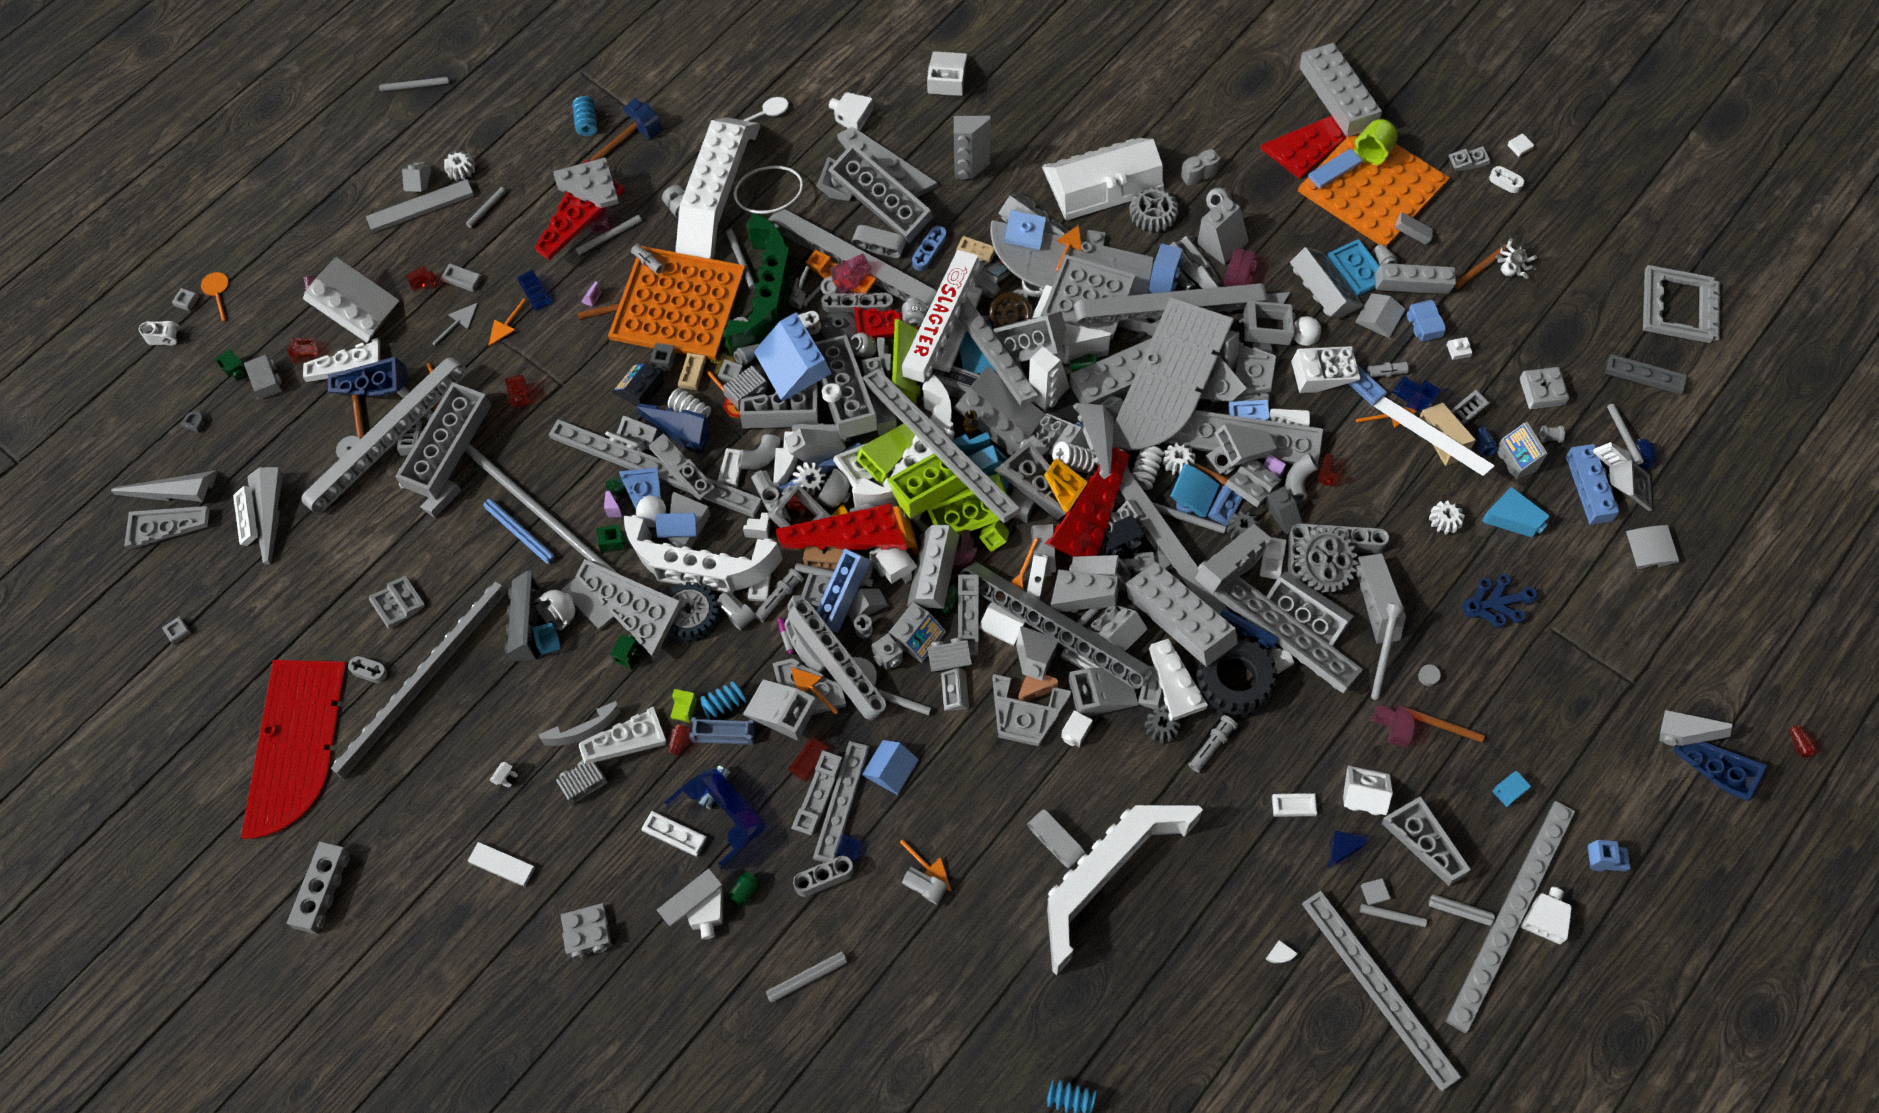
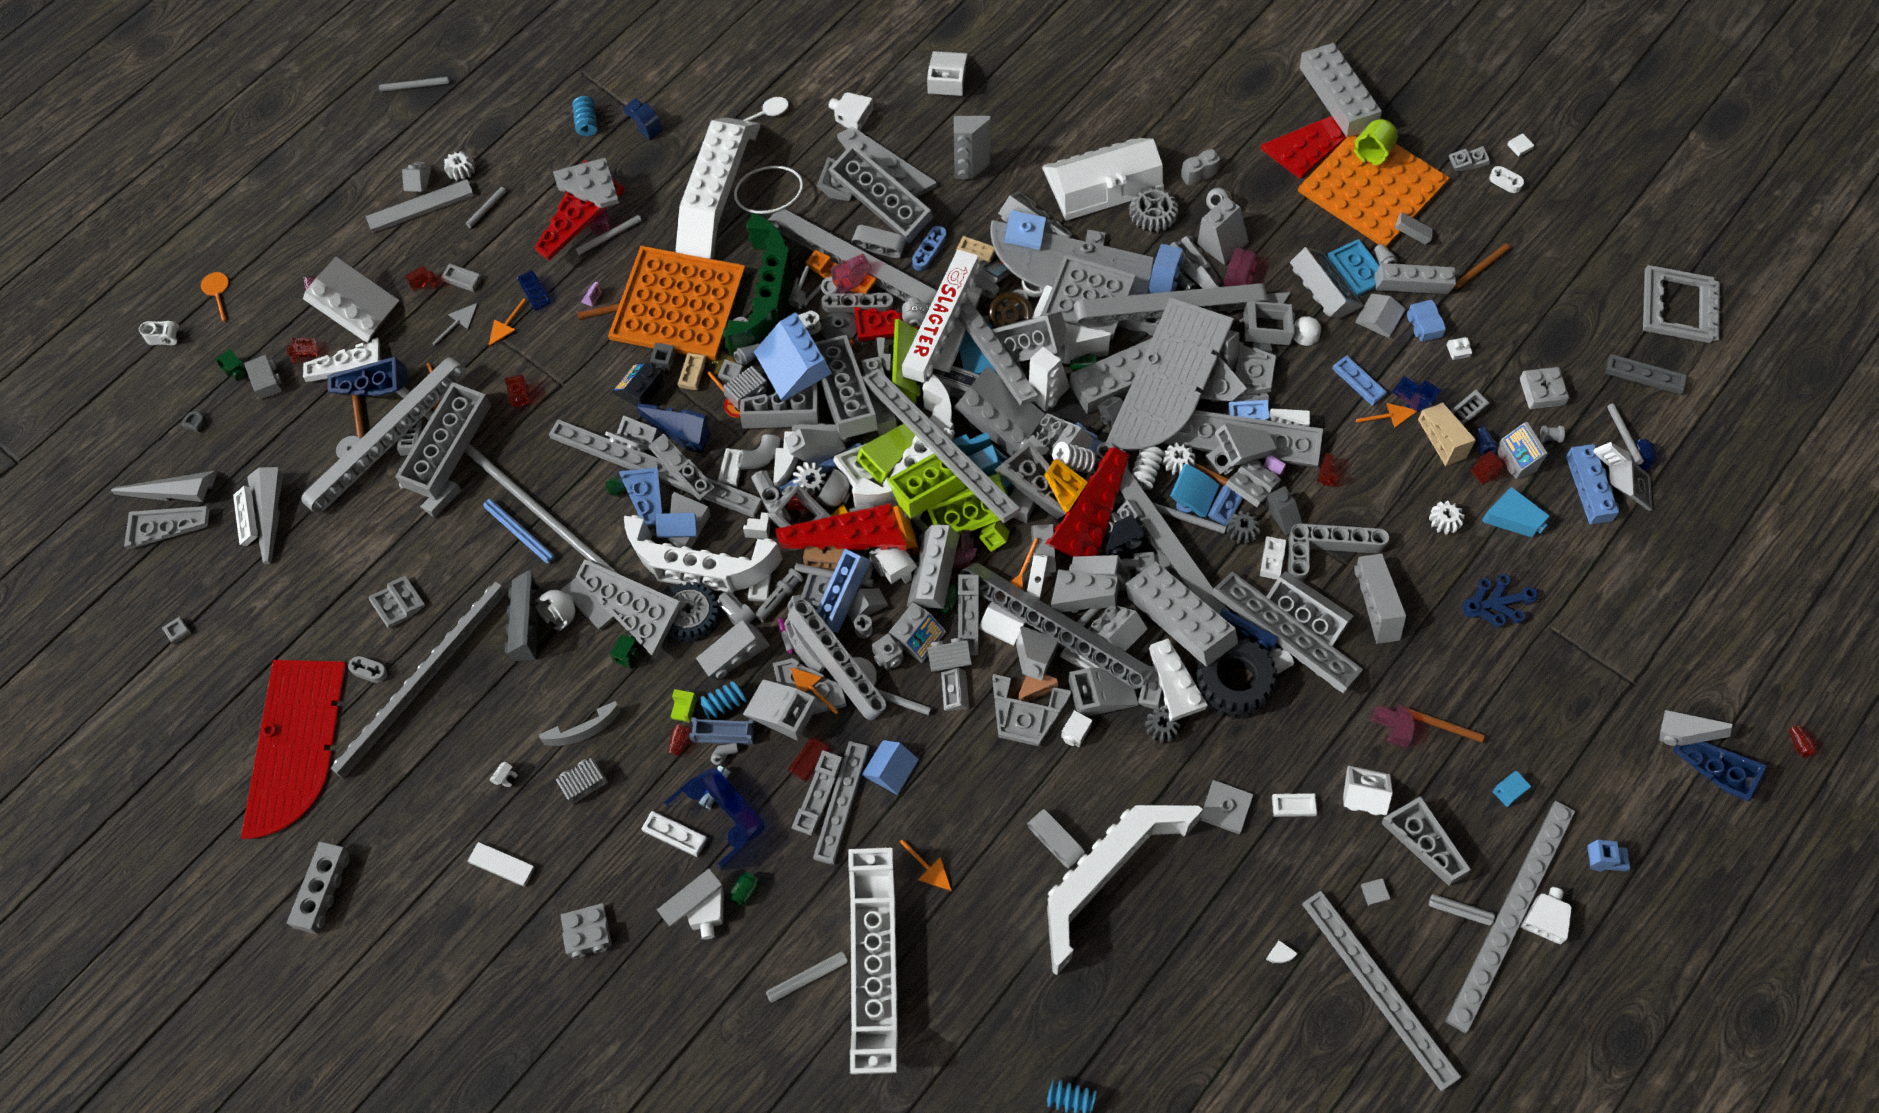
light grey tile [172,288,199,311] -> none
dark azure panel [532,623,561,655] -> none
white wing [579,707,666,764] -> none
dark orange bar [590,122,637,161] -> none
dark green brick [596,524,627,554] -> none
lavender slope [604,491,622,517] -> none
light grey pin [631,244,664,274] -> none
white hair [636,496,666,527] -> none
light grey wheel [662,185,685,219] -> none
white piece [668,388,711,419] -> none
light grey bar [726,229,756,289] -> none
light grey beam [793,856,854,897] -> none
white tile [822,383,842,402] -> none
clear blue tile [834,834,861,862] -> none
light grey head [850,333,877,359] -> none
light grey piece [902,867,948,905] -> none
dark brown pin [963,410,979,440] -> none
orange piece [1056,226,1082,271] -> none
light grey wedge [1073,403,1114,479] -> none
light grey pin [1189,715,1238,773] -> none
light grey wedge [1195,524,1272,594] -> none
light grey cylinder [1285,453,1319,504] -> none
white slope [1291,346,1360,393] -> none
light grey gear [1295,527,1358,593] -> none
medium blue tile [1308,149,1362,189] -> none
clear blue slope [1327,830,1368,868] -> none
light grey bar [1360,904,1427,927] -> none
light grey pin [1367,361,1408,378] -> none
light grey piece [1371,603,1404,700] -> none
white sticker [1374,397,1494,476] -> none
light grey tile [1418,665,1441,686] -> none
animal [1495,234,1541,279] -> none
light grey slope [1626,525,1679,569] -> none
none -> light grey wedge [696,620,770,680]
none -> light grey arm [711,743,738,765]
none -> white slope [849,848,898,1074]
none -> light grey plate [1199,780,1253,835]
none -> clear red brick [1470,451,1504,485]

